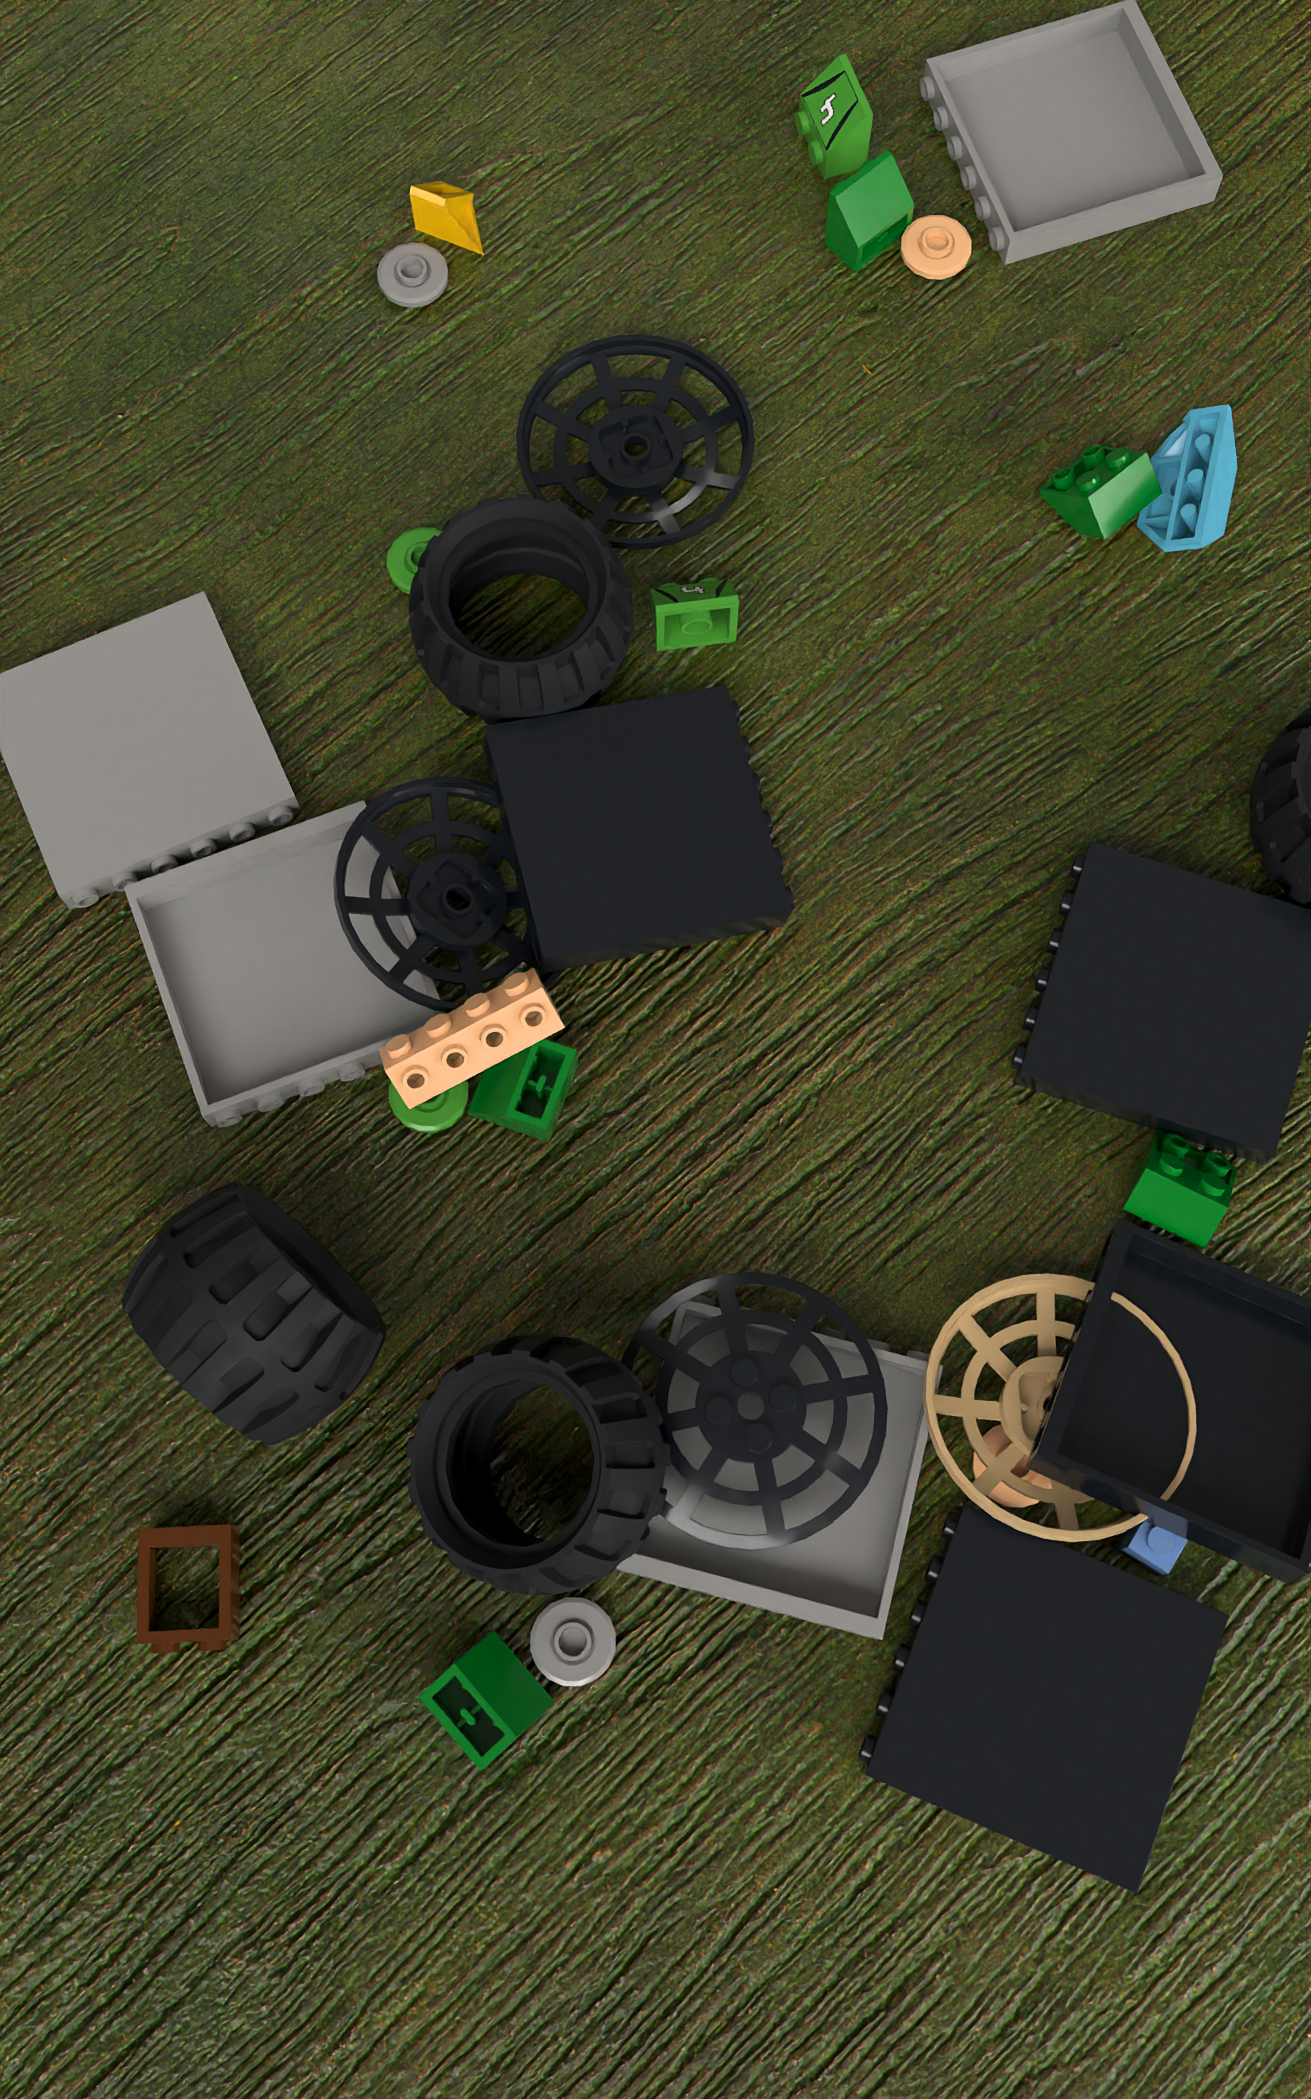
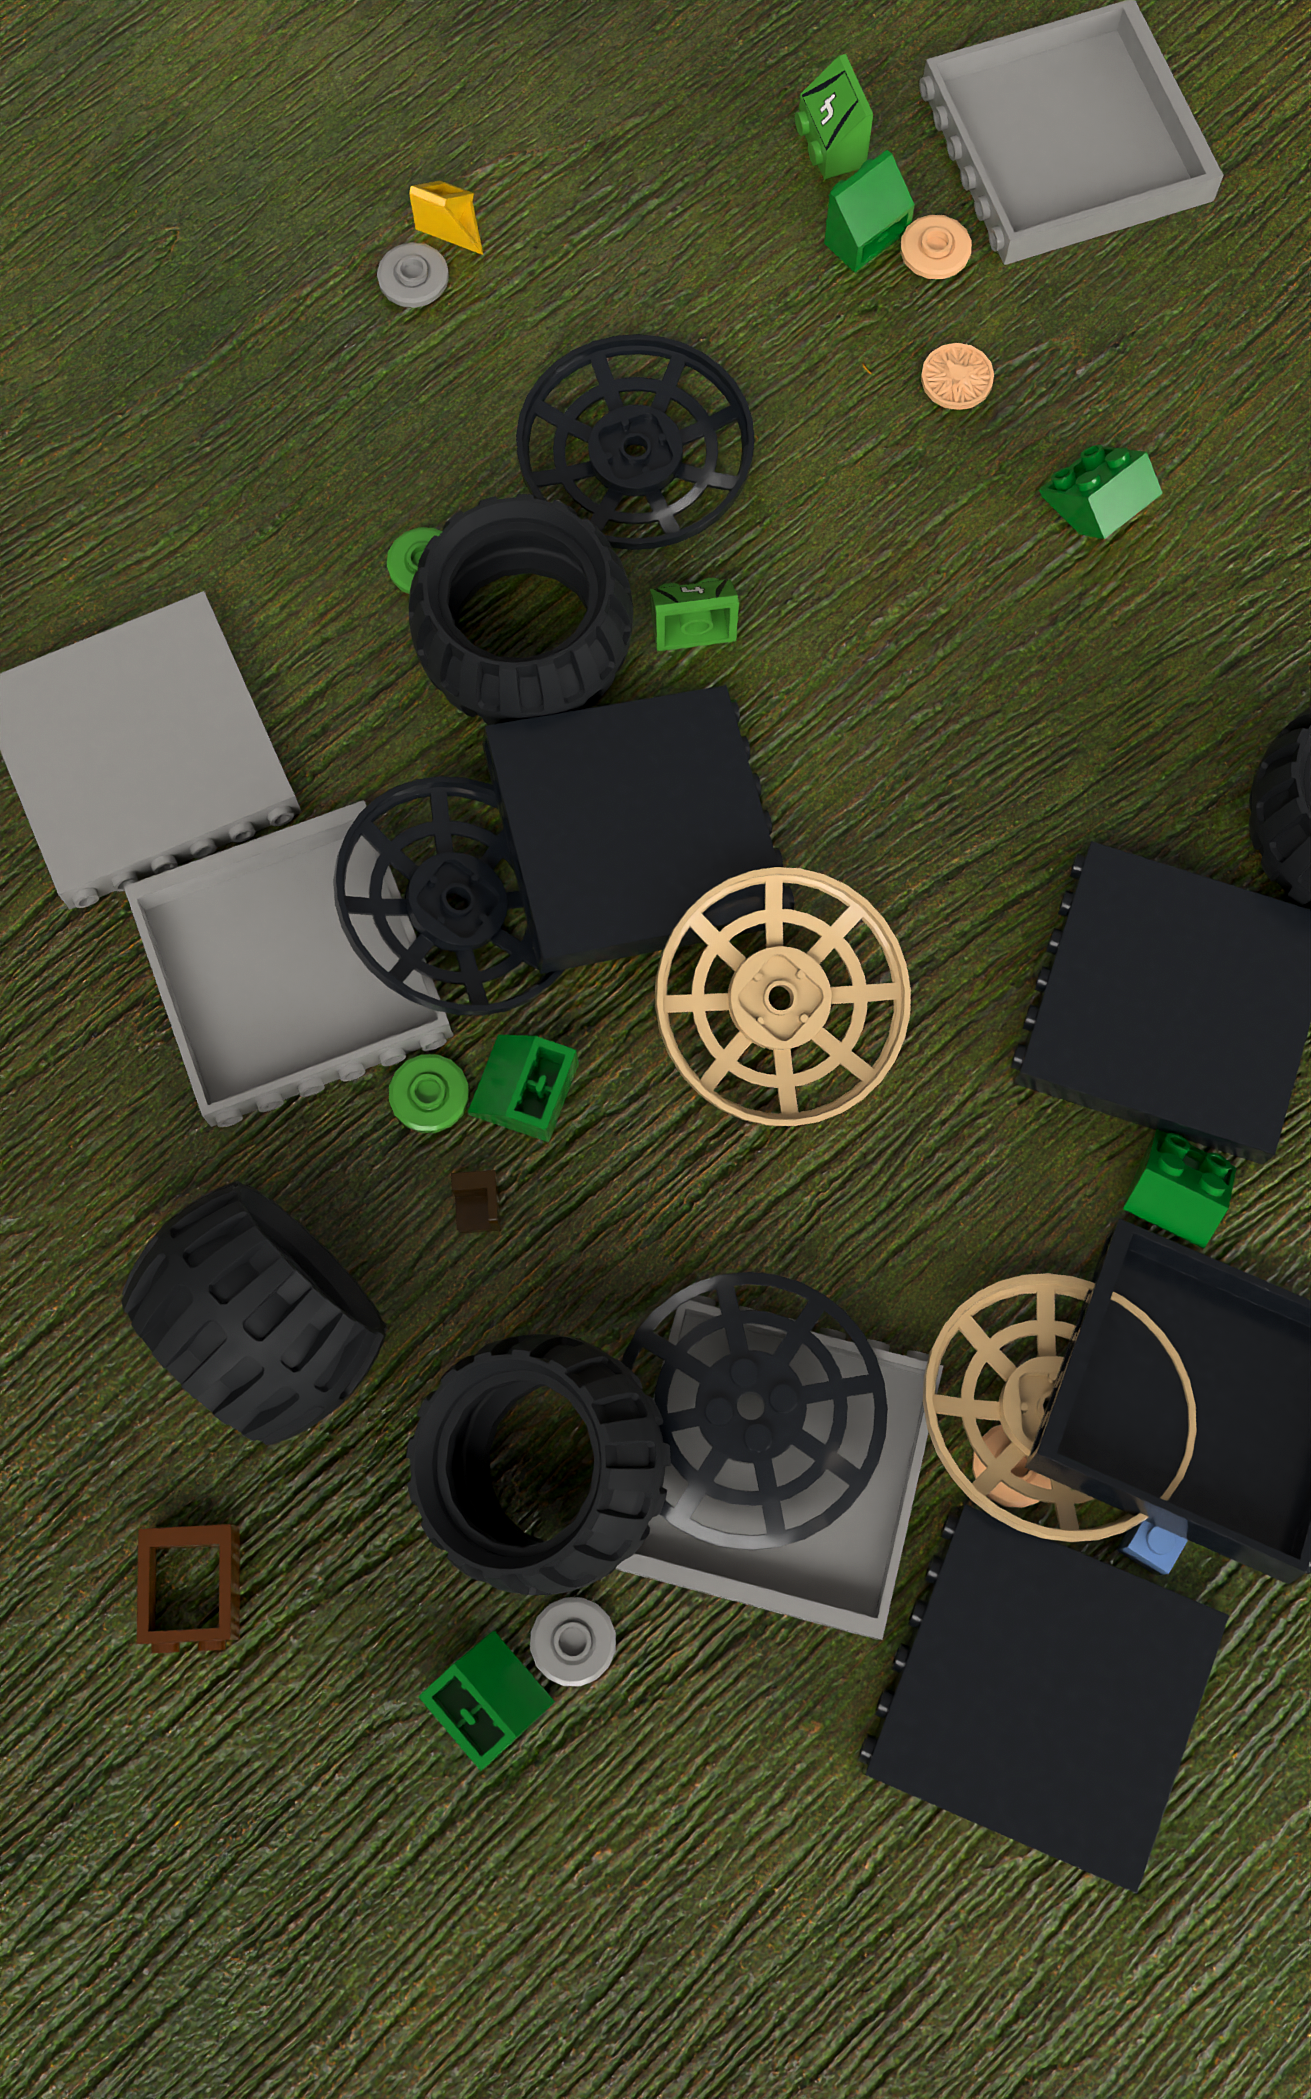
light nougat brick [379,968,565,1110] -> none
medium azure wedge [1137,404,1238,552] -> none
none -> dark brown panel [451,1170,501,1233]
none -> tan dish [655,867,911,1126]
none -> light nougat wheel [921,343,994,410]

